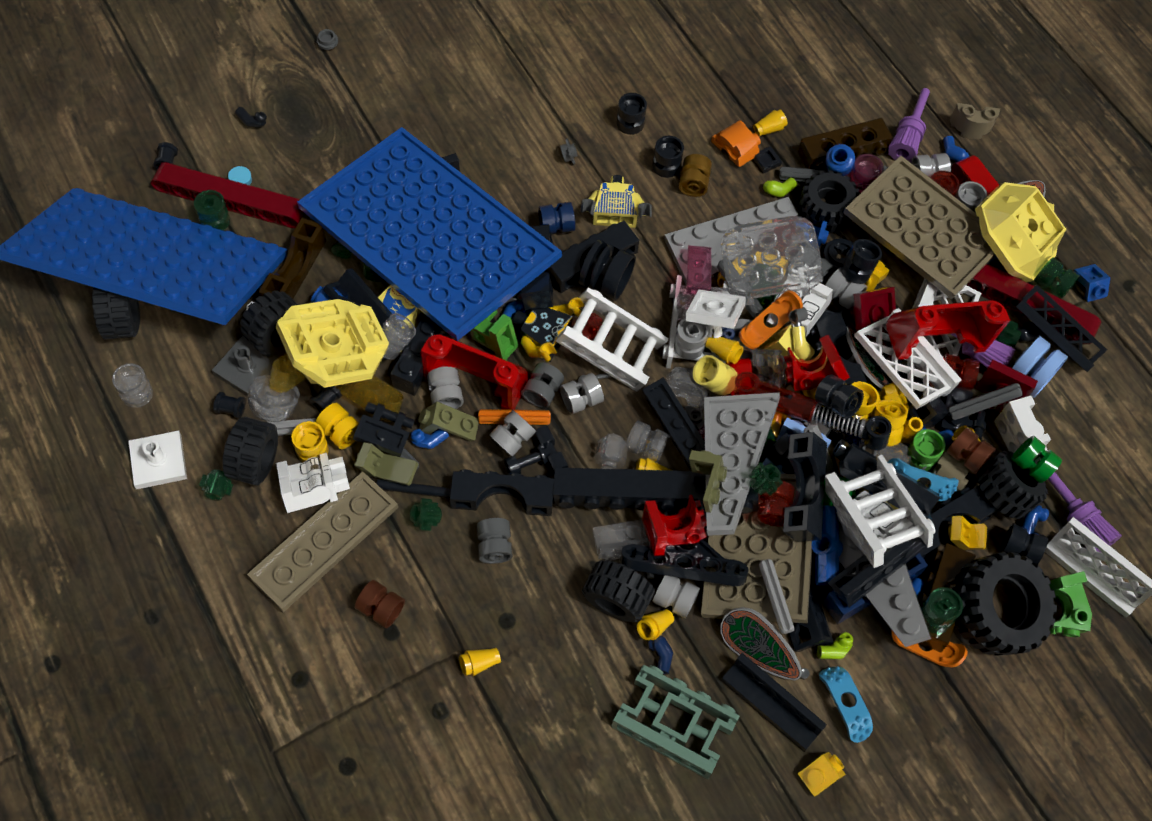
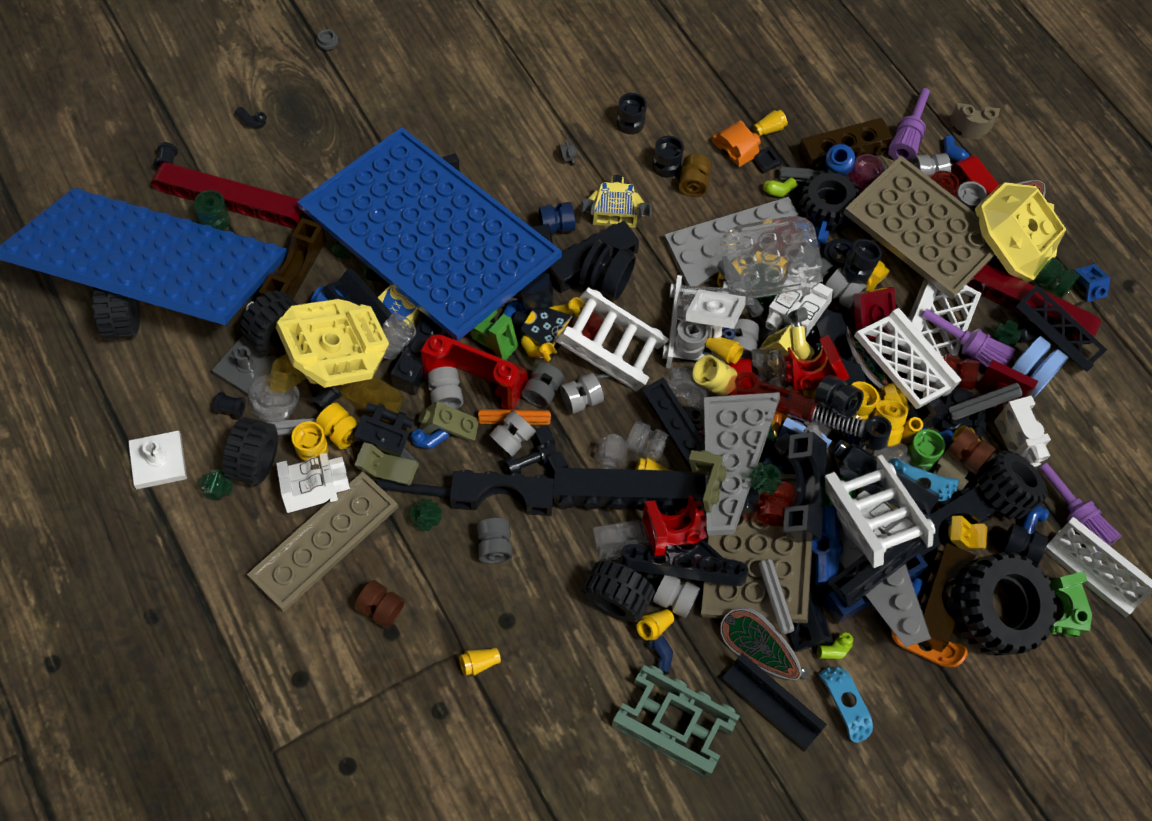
clear wheel [112,363,153,407] -> none
medium azure tile [228,166,252,185] -> none
clear pink tile [686,245,711,295] -> none
orange piece [739,290,803,350] -> none
yellow bracket [798,752,846,797] -> none
red windscreen [886,301,1010,360] -> none
clear green wheel [920,587,963,634] -> none
green wheel [1011,435,1062,483] -> none

